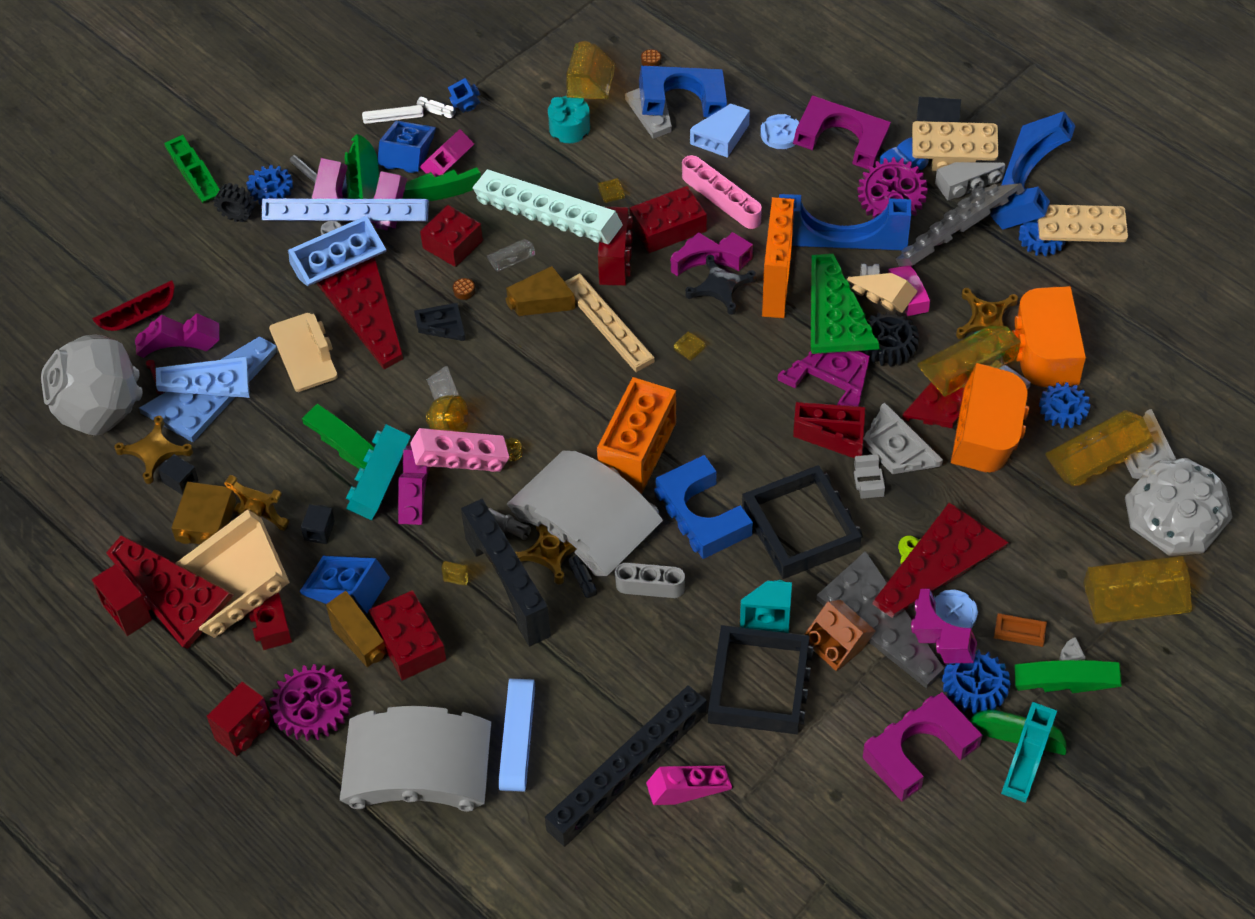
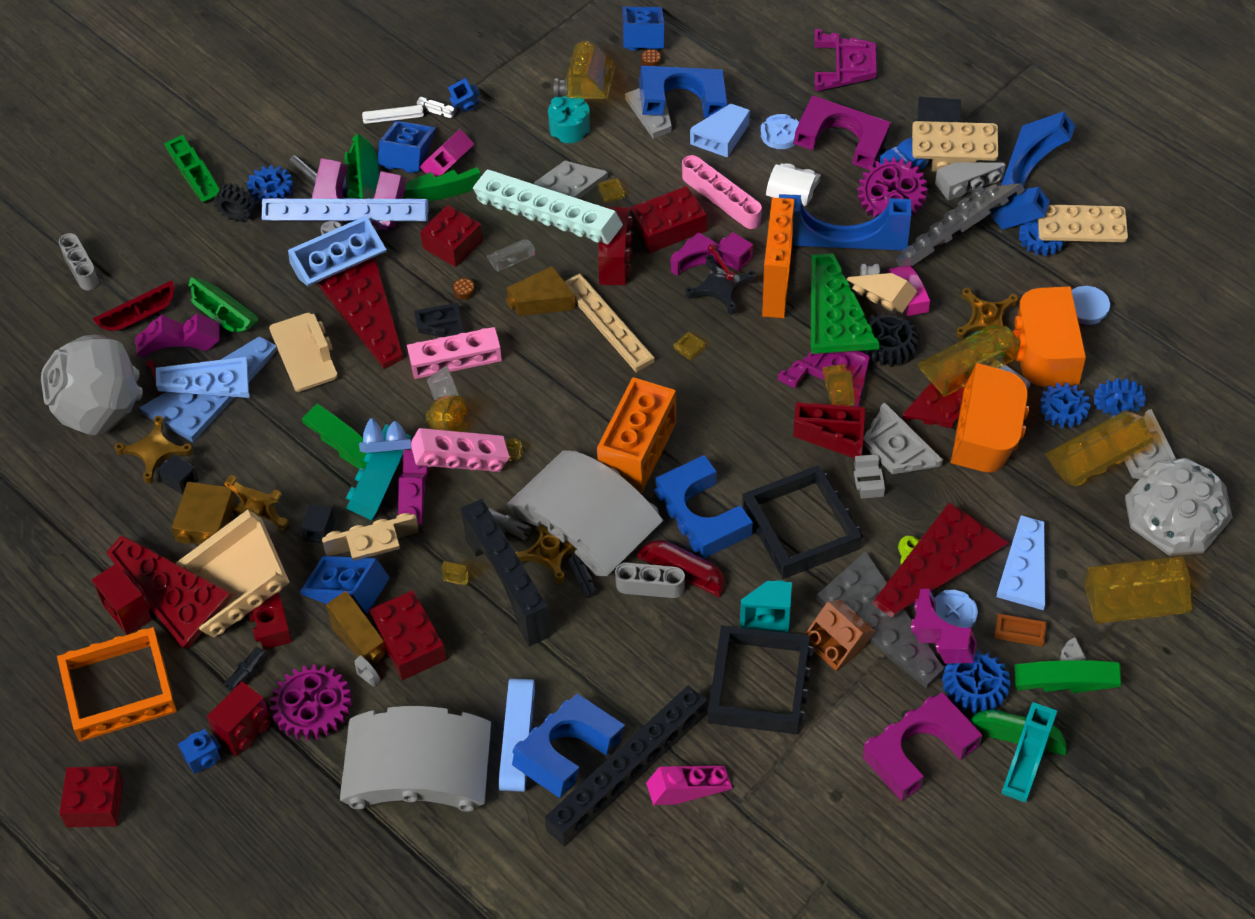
none -> orange window [57,627,177,742]
none -> light grey beam [59,233,99,290]
none -> dark red brick [59,766,124,827]
none -> blue brick [178,729,221,774]
none -> green brick [188,277,258,332]
none -> black pin [224,646,268,691]
none -> tan bracket [322,513,418,561]
none -> light grey tile [354,655,381,687]
none -> medium blue tile [359,418,411,453]
none -> bright pink brick [407,327,502,379]
none -> blue arch [512,694,625,798]
none -> light grey wing [534,161,608,199]
none -> flat silver wheel [554,78,571,97]
none -> blue slope [622,6,664,50]
none -> dark red brick [637,540,725,598]
none -> dark red hinge [708,244,735,280]
none -> white brick [766,164,821,206]
none -> magenta wing [814,29,876,91]
none -> clear yellow slope [822,364,855,406]
none -> light blue wing [996,516,1045,610]
none -> light blue tile [1071,286,1110,325]
none -> blue gear [1094,378,1145,417]

